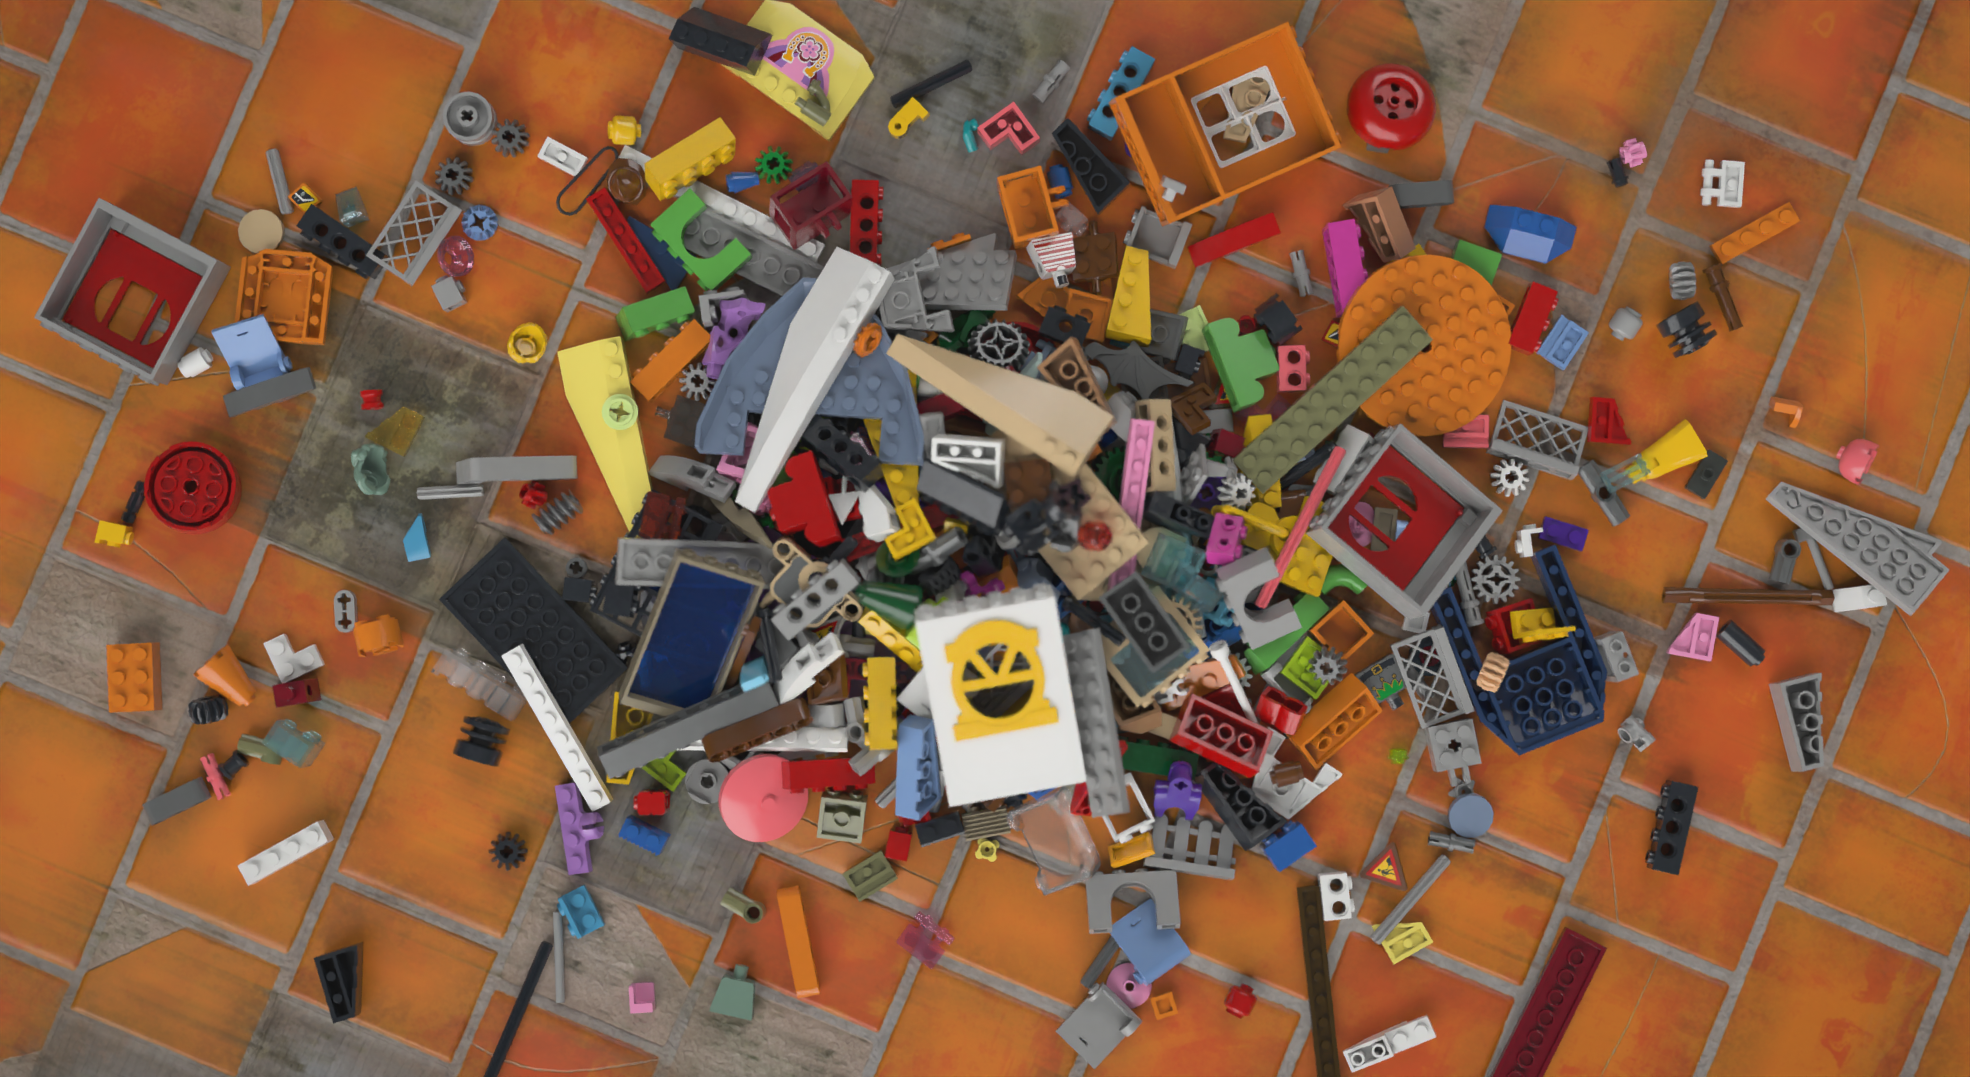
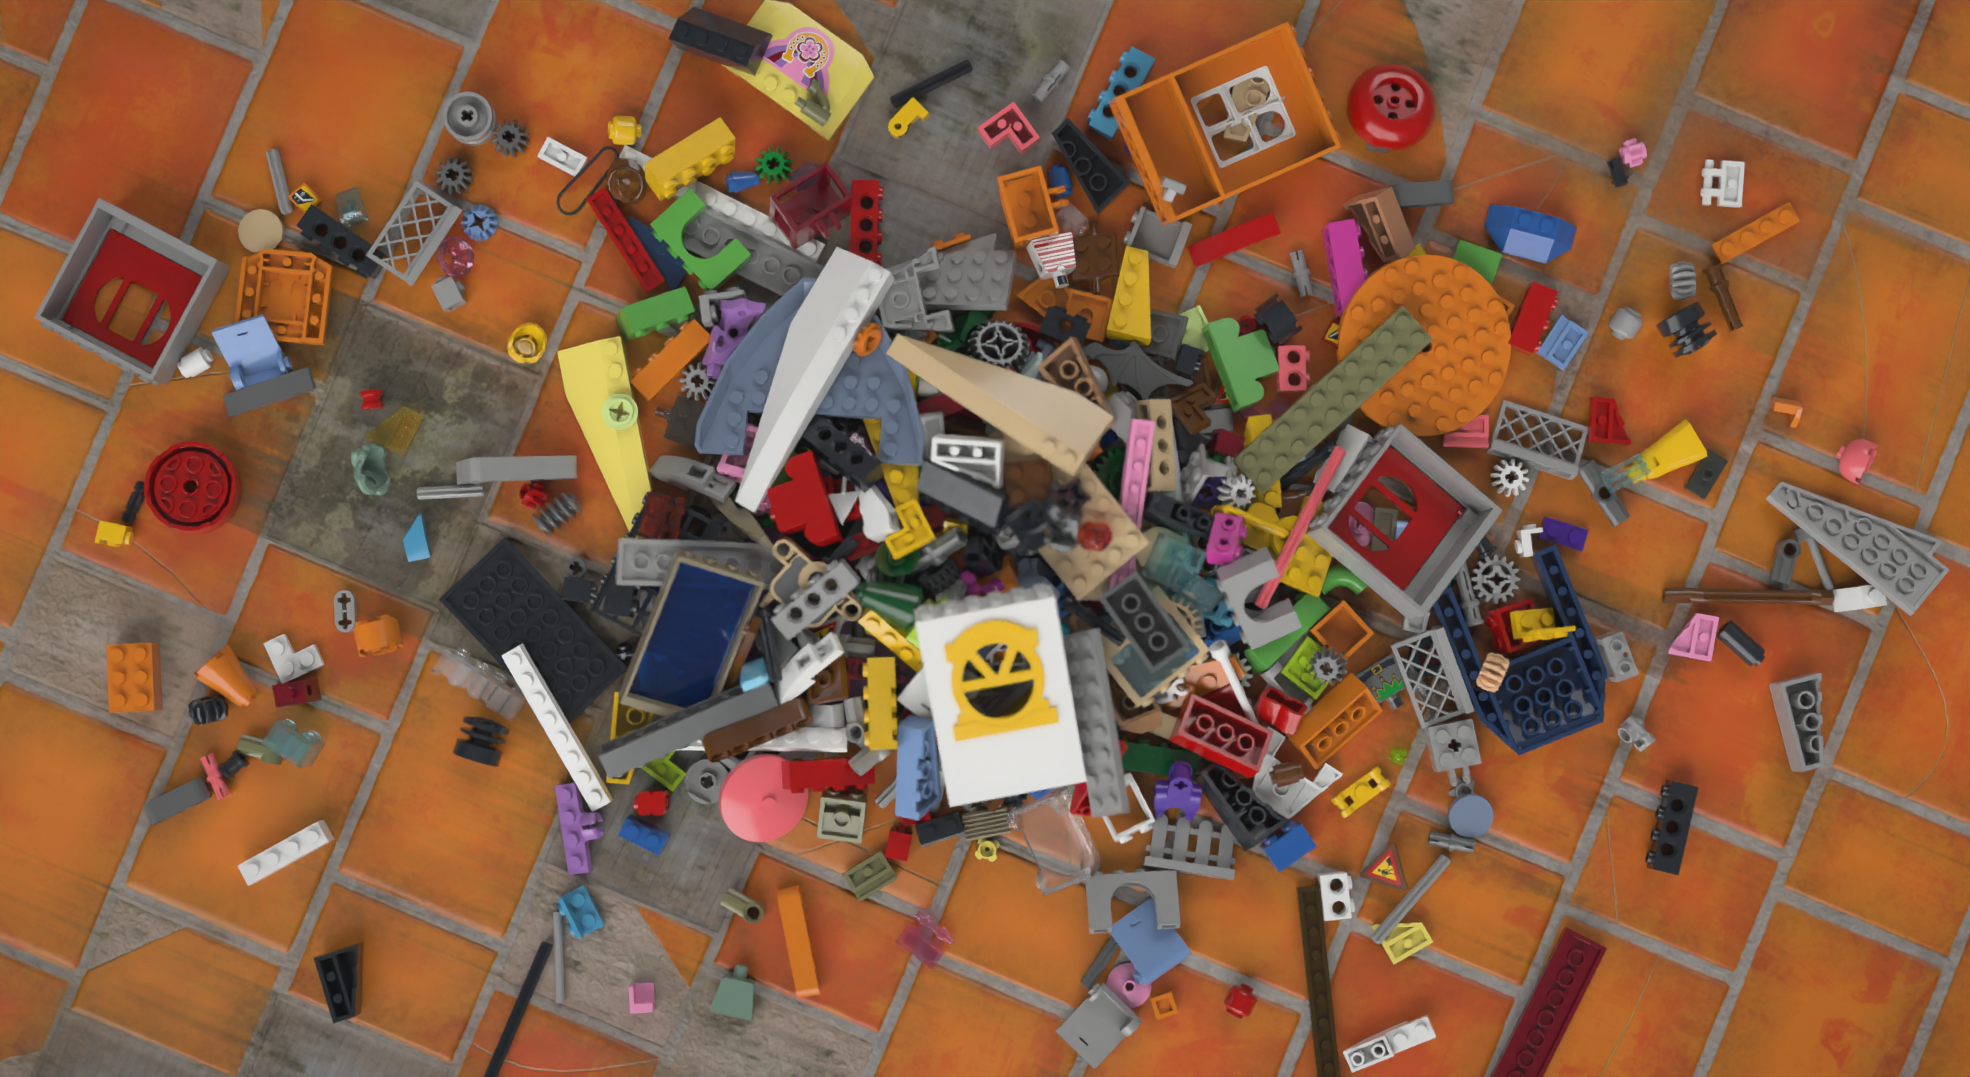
black gear [489,832,528,871] -> none
teal arm [962,119,979,153] -> none
light orange tile [1108,832,1155,869] -> none
none -> yellow plate [1331,766,1391,818]

